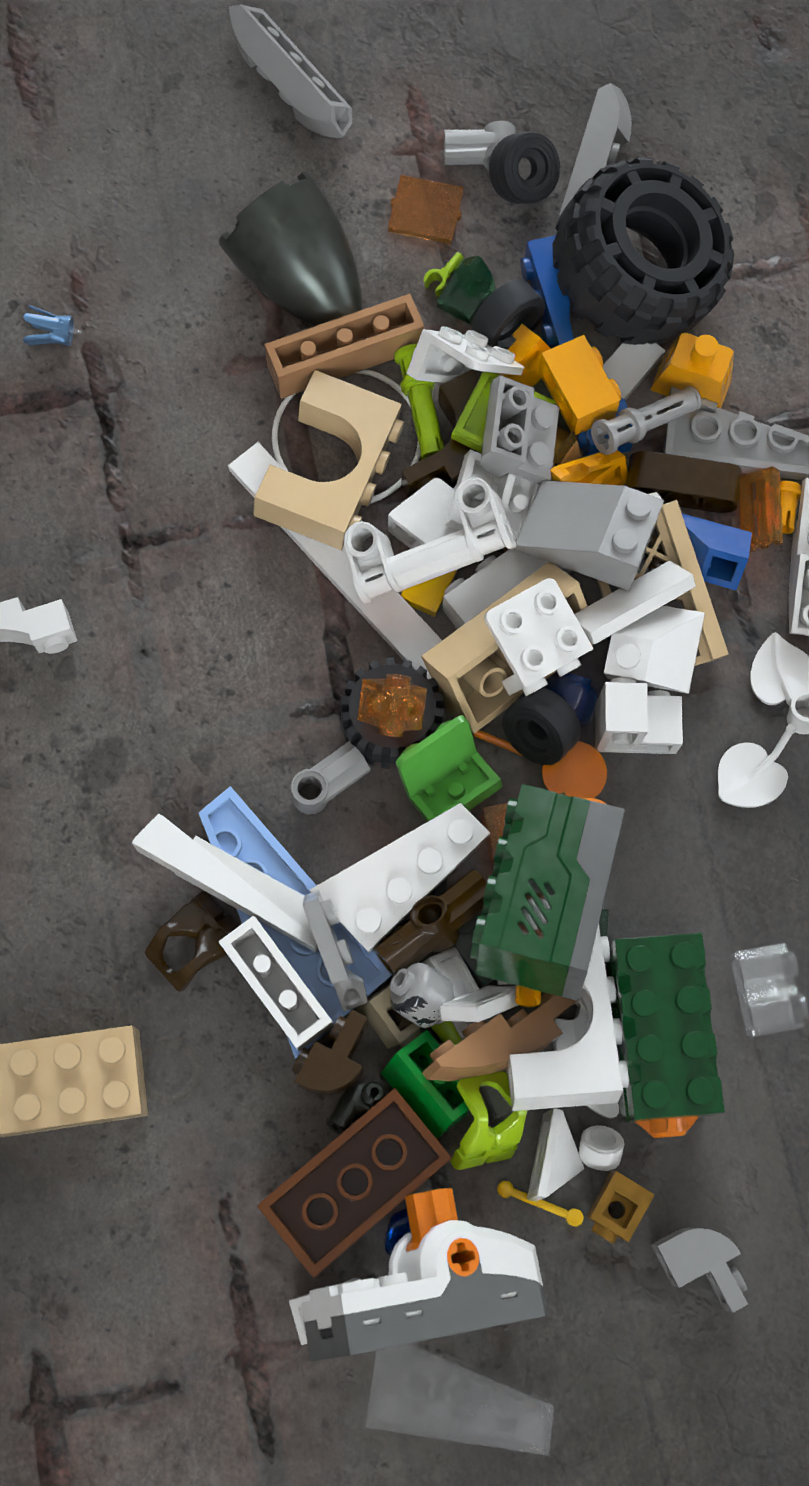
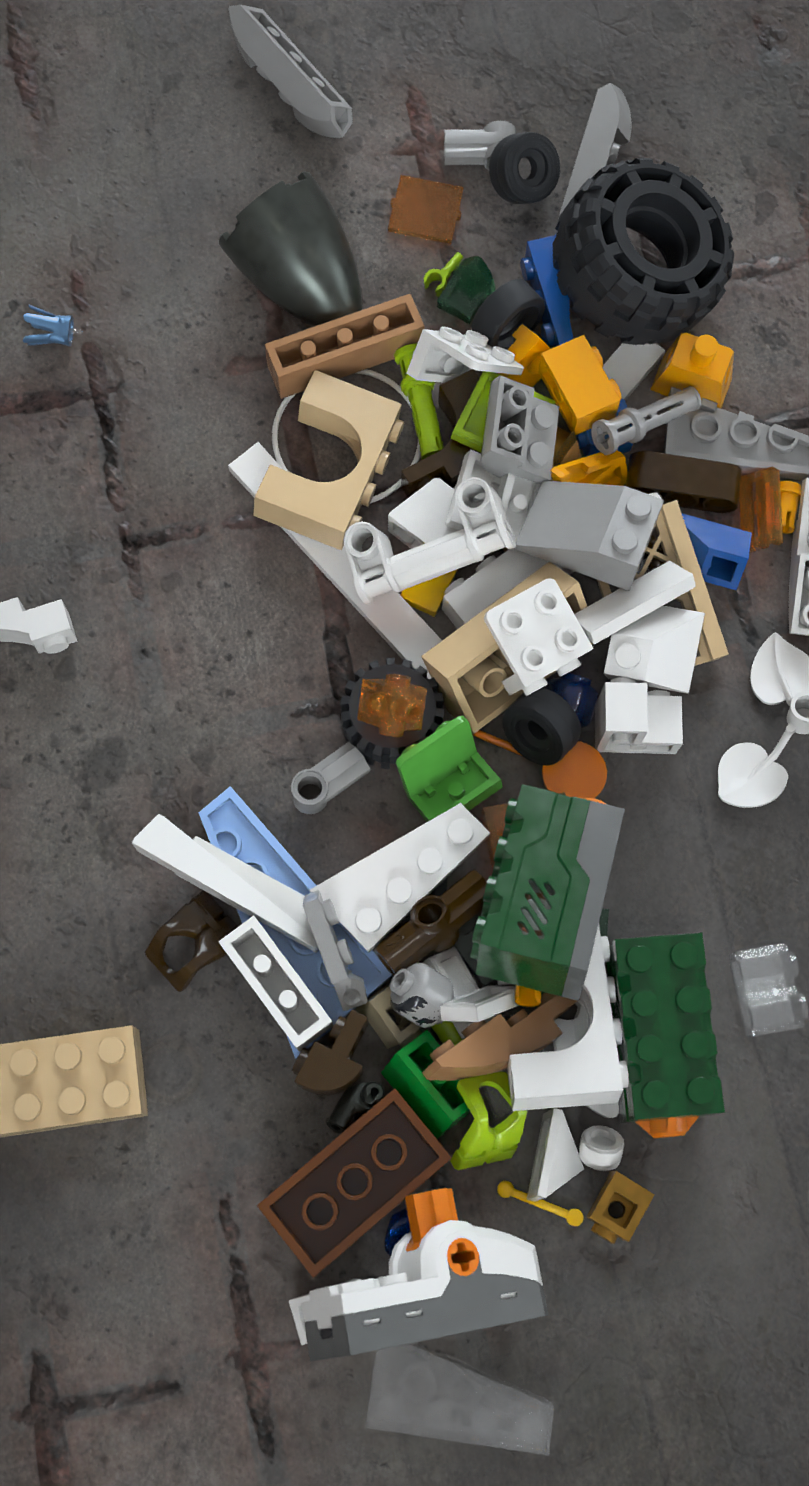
light grey brick [651,1227,748,1313] -> none

